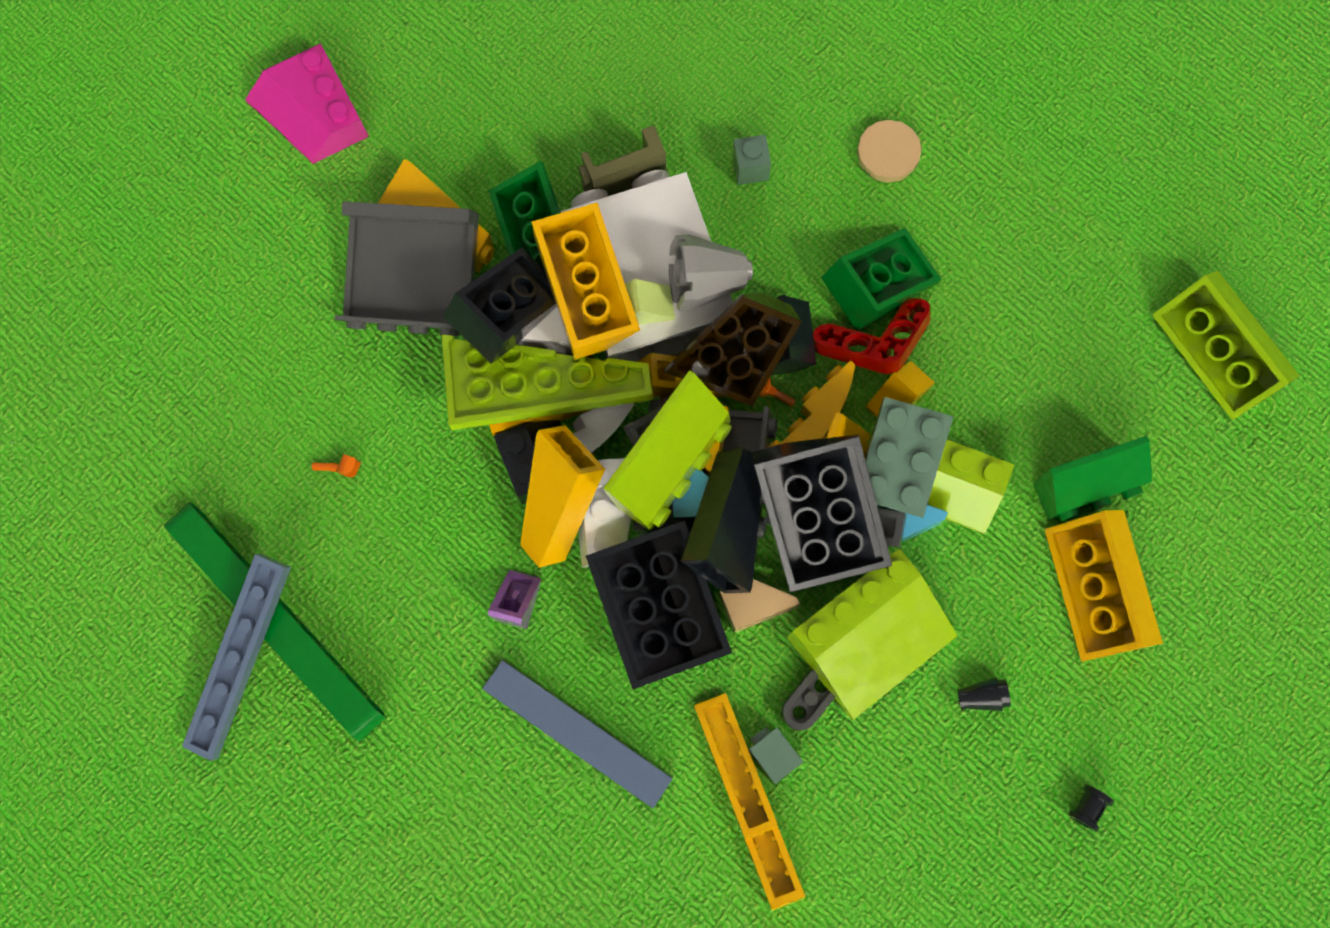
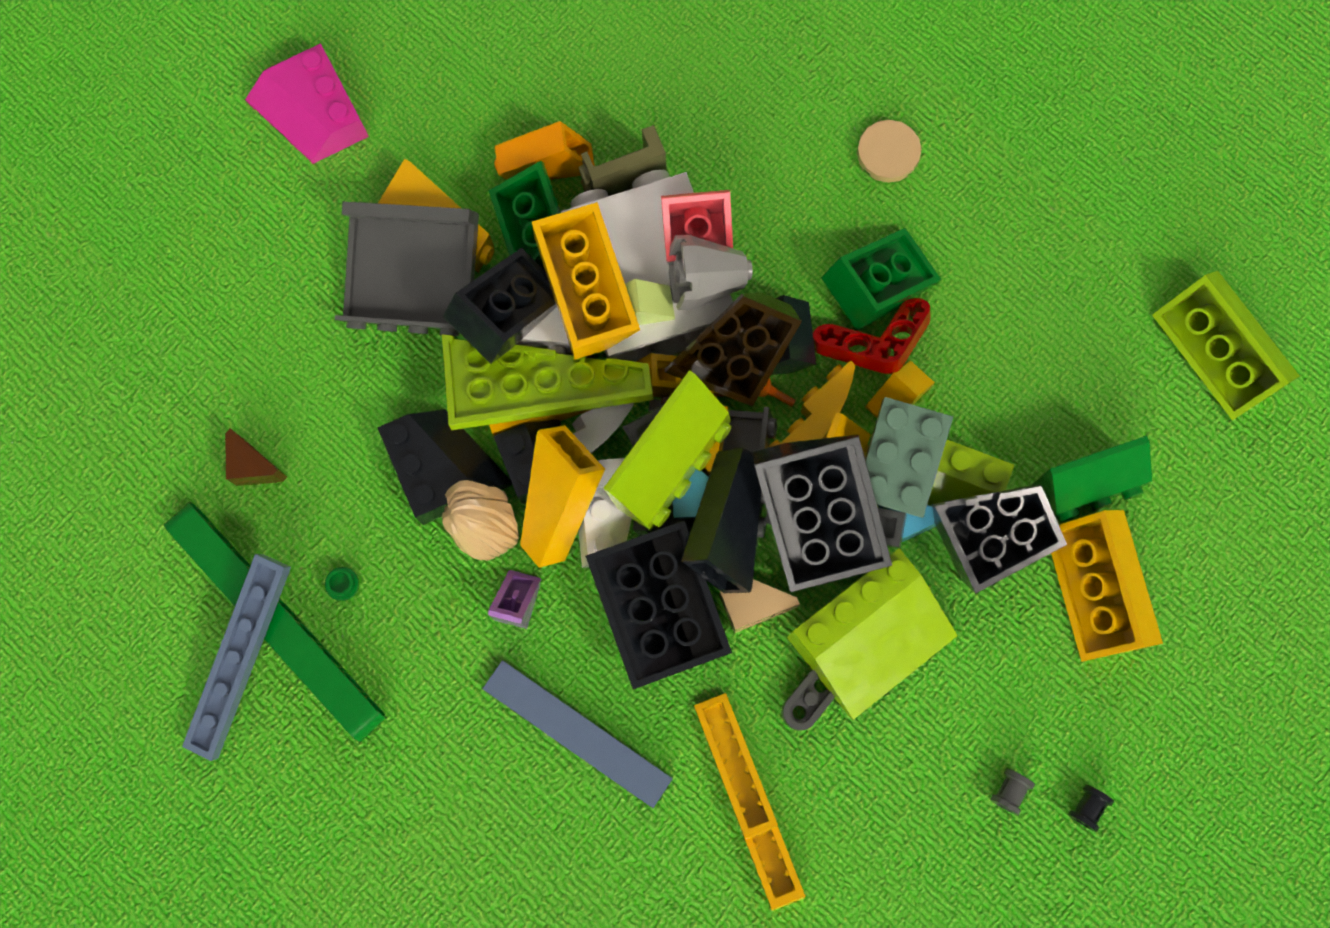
orange hand [312,454,361,478] -> none
sand green brick [733,135,771,185] -> none
sand green brick [748,727,803,784] -> none
black cone [957,677,1011,711] -> none
none -> reddish brown slope [225,428,287,486]
none -> green plate [325,567,359,601]
none -> black wedge [377,409,513,525]
none -> tan hair [442,480,519,561]
none -> light orange slope [494,121,595,180]
none -> coral slope [661,190,733,262]
none -> black wedge [932,484,1067,594]
none -> dark grey bush [990,768,1035,816]

